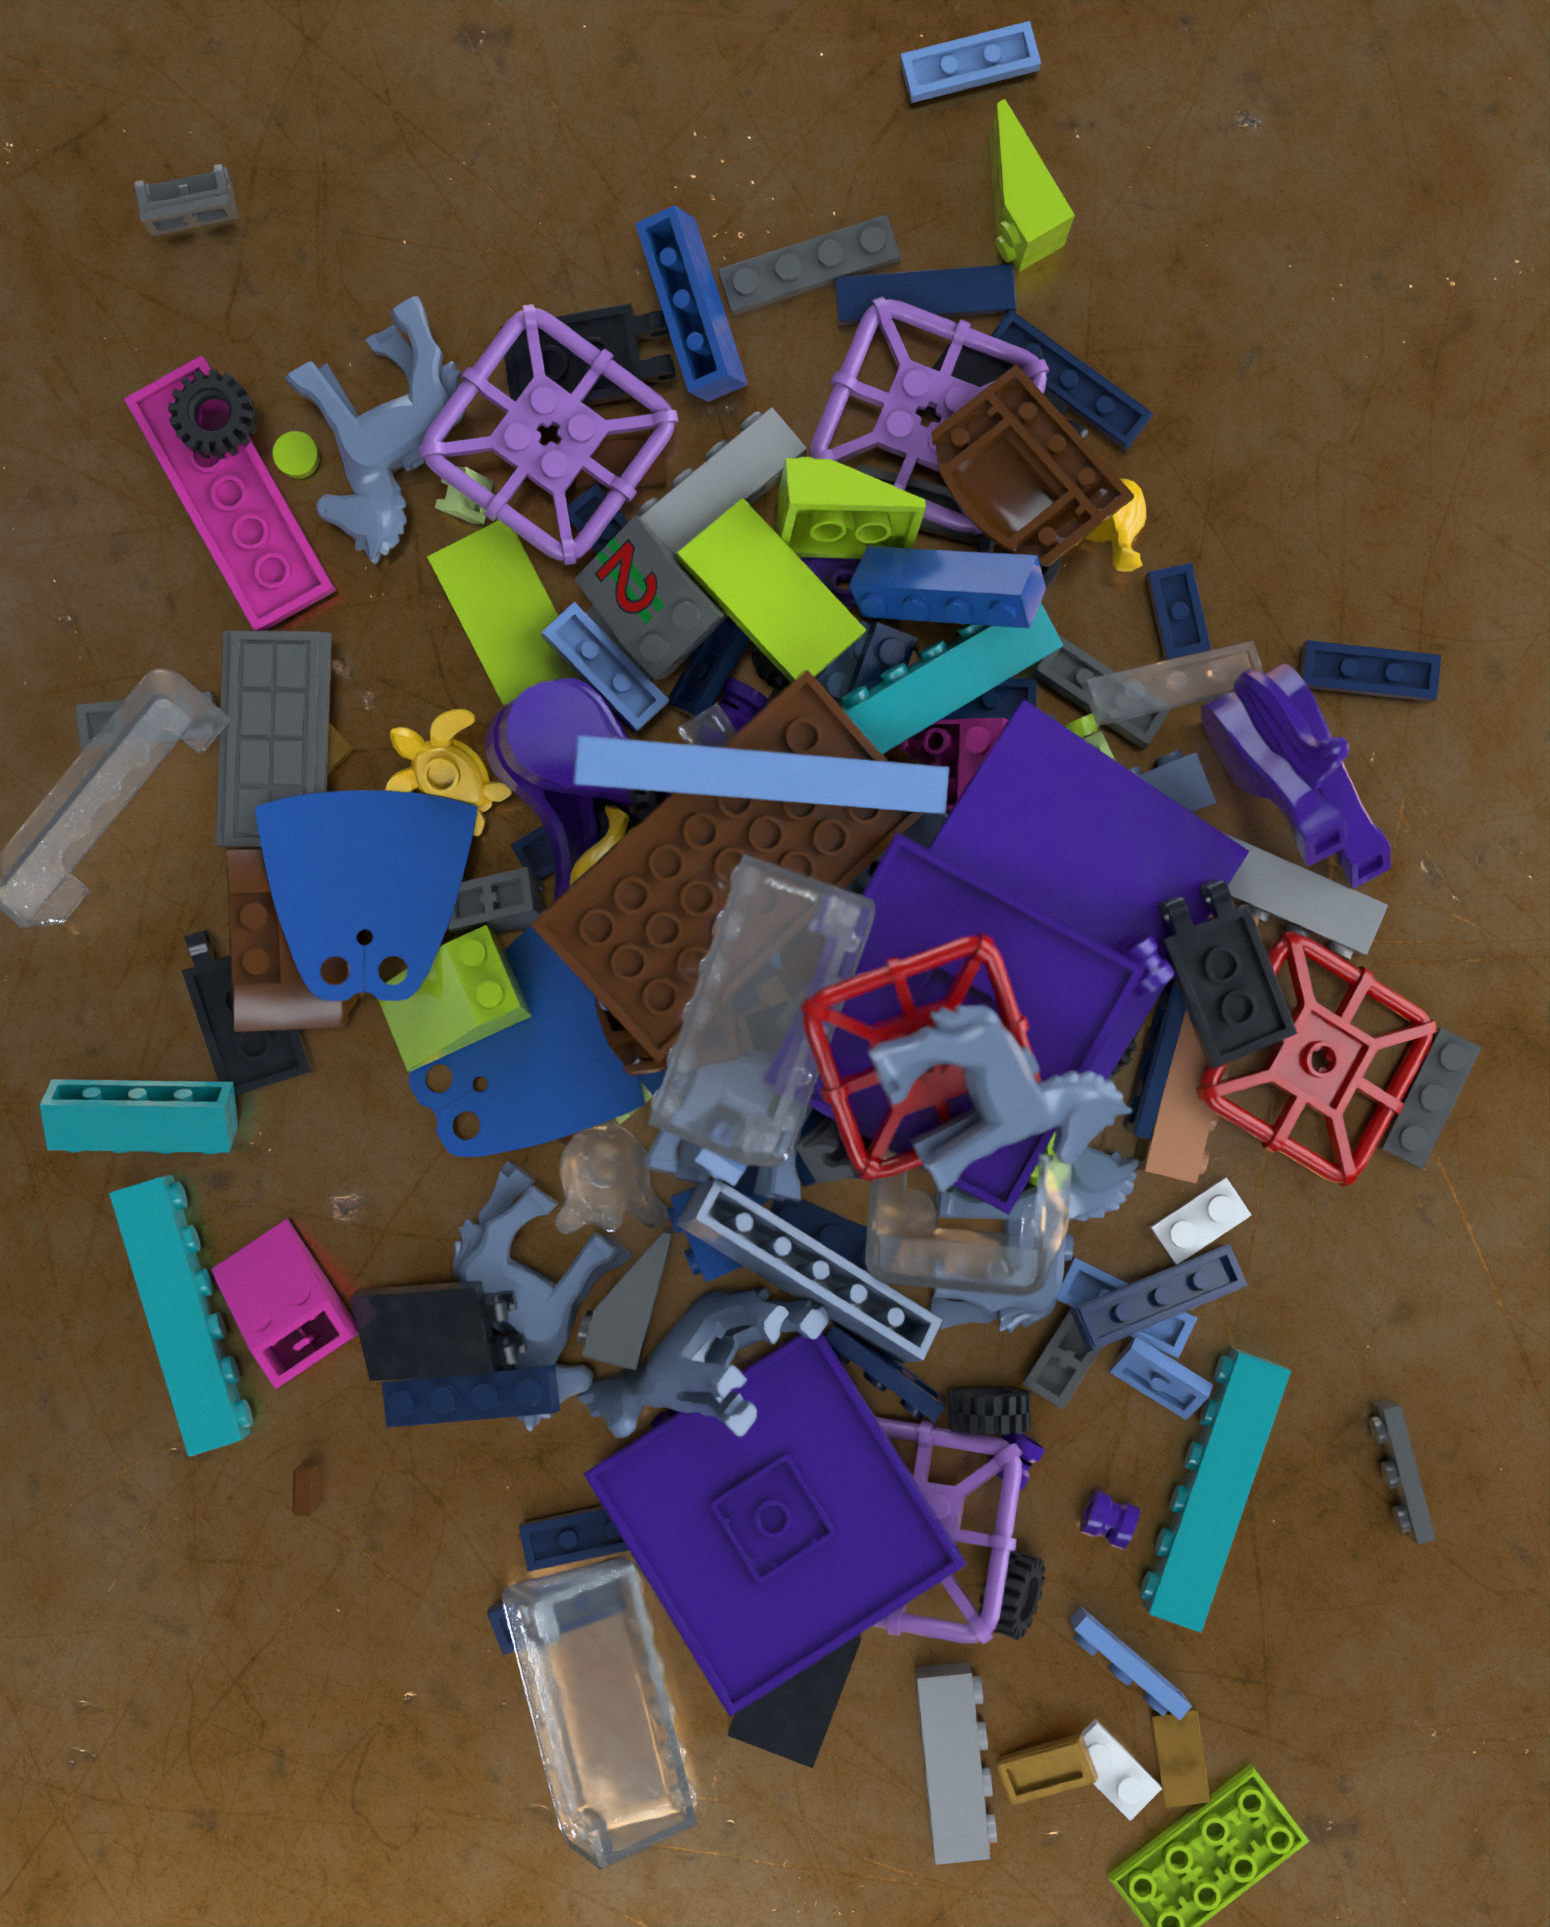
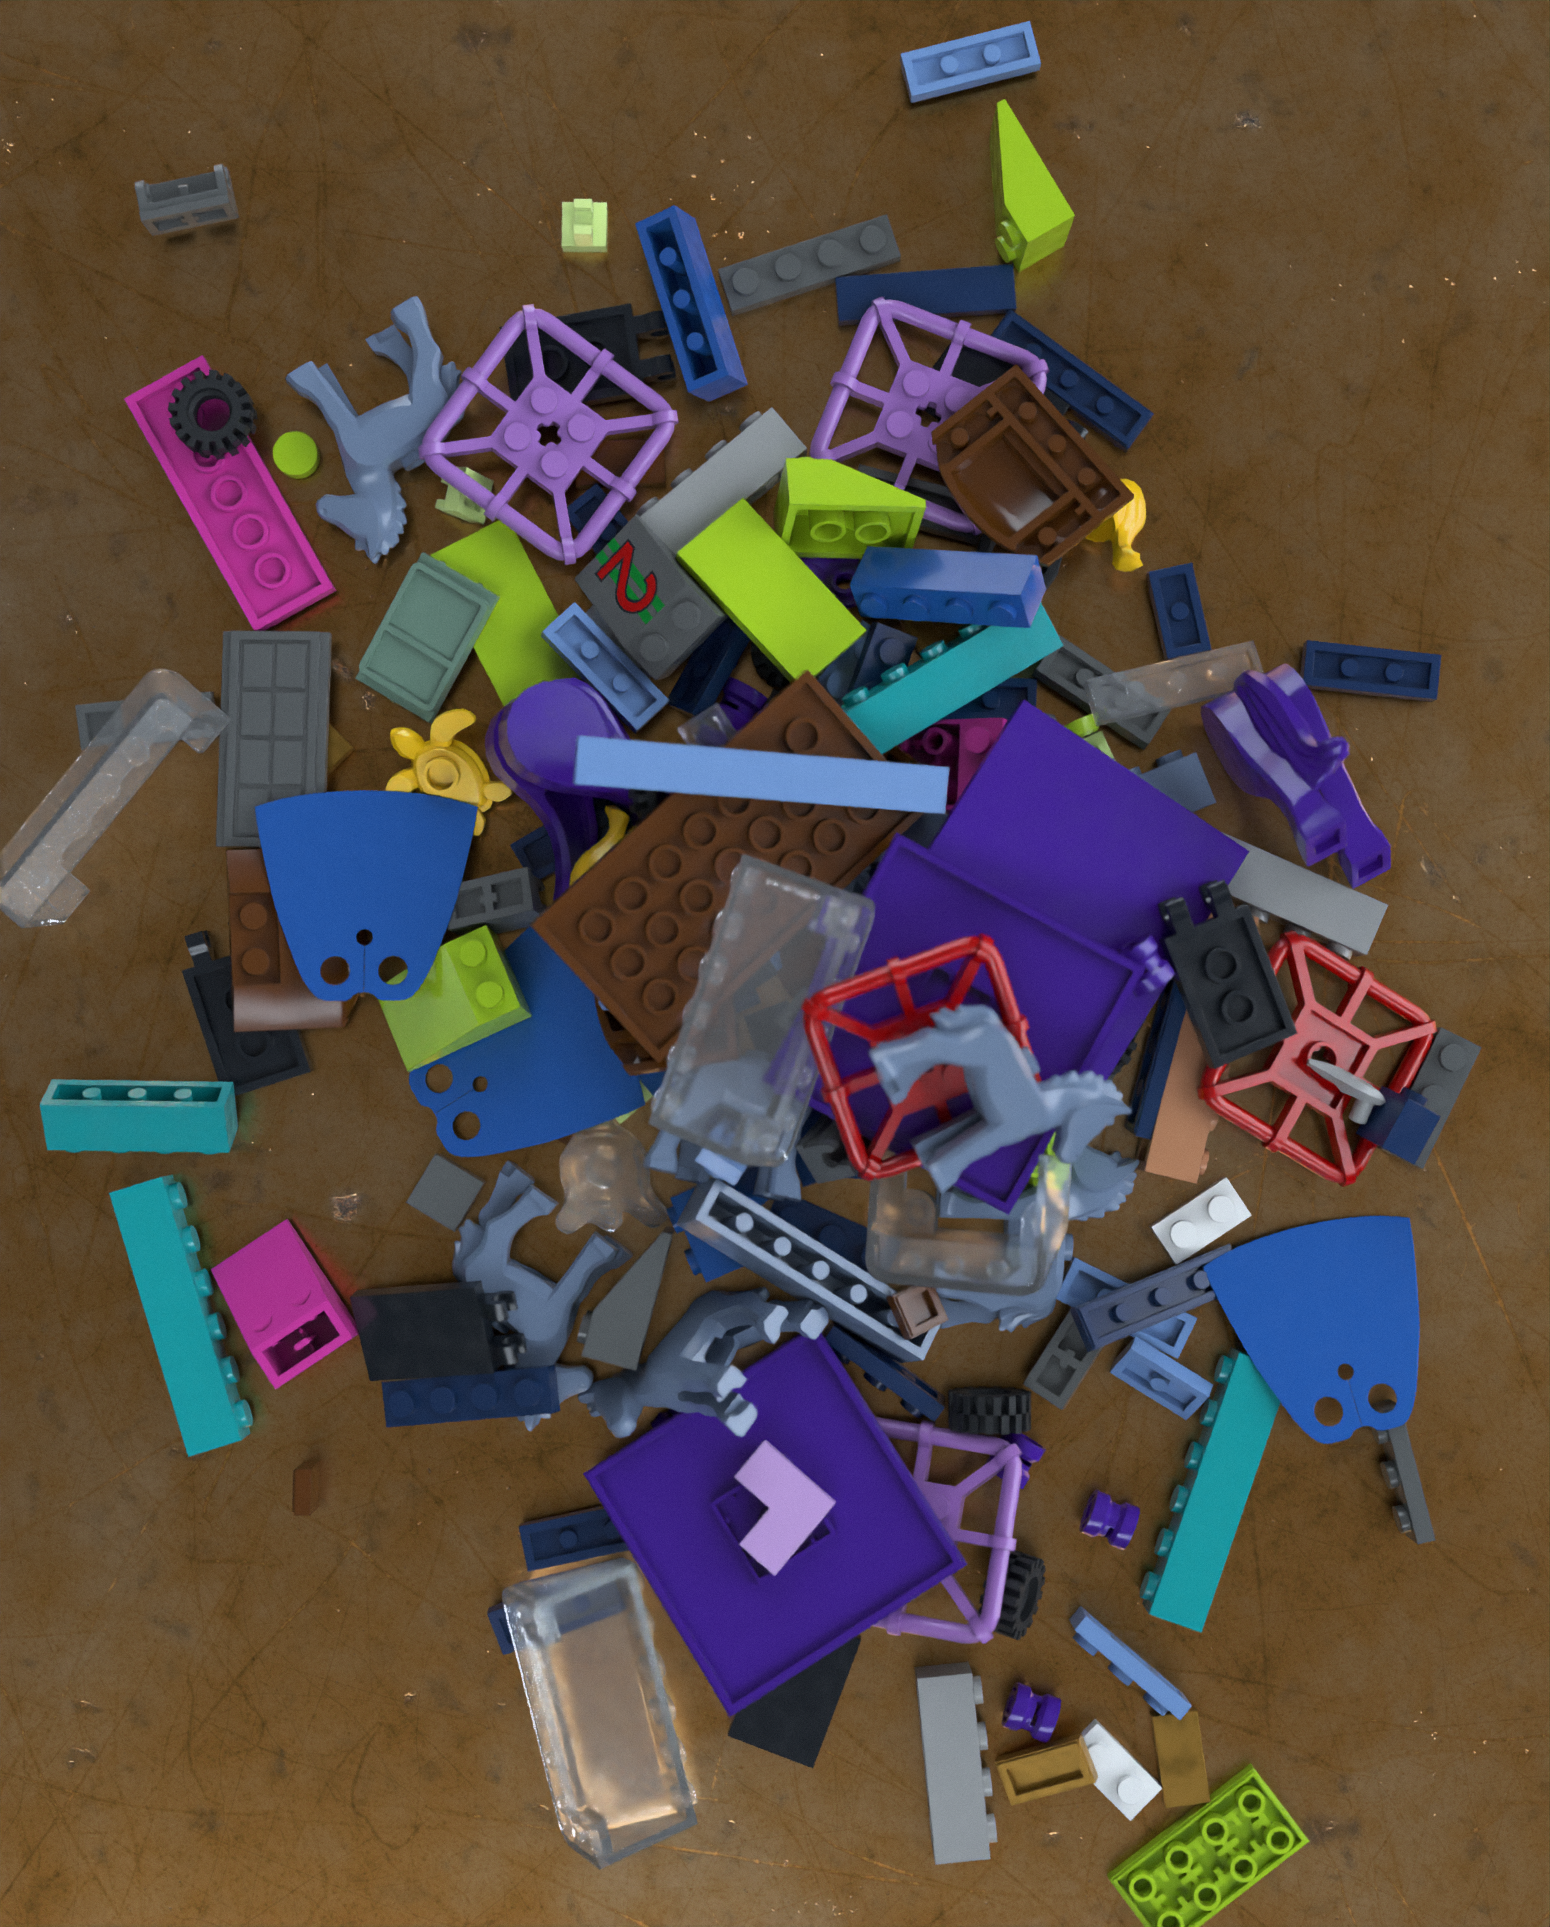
none -> sand green piece [355,552,500,723]
none -> dark grey piece [406,1153,487,1232]
none -> yellowish green tile [562,199,608,252]
none -> lavender tile [734,1440,836,1576]
none -> tile [886,1278,949,1340]
none -> dark purple wheel [1002,1682,1061,1743]
none -> blue piece [1203,1216,1420,1444]
none -> light grey bar [1306,1059,1386,1124]
none -> dark blue brick [1356,1086,1441,1164]

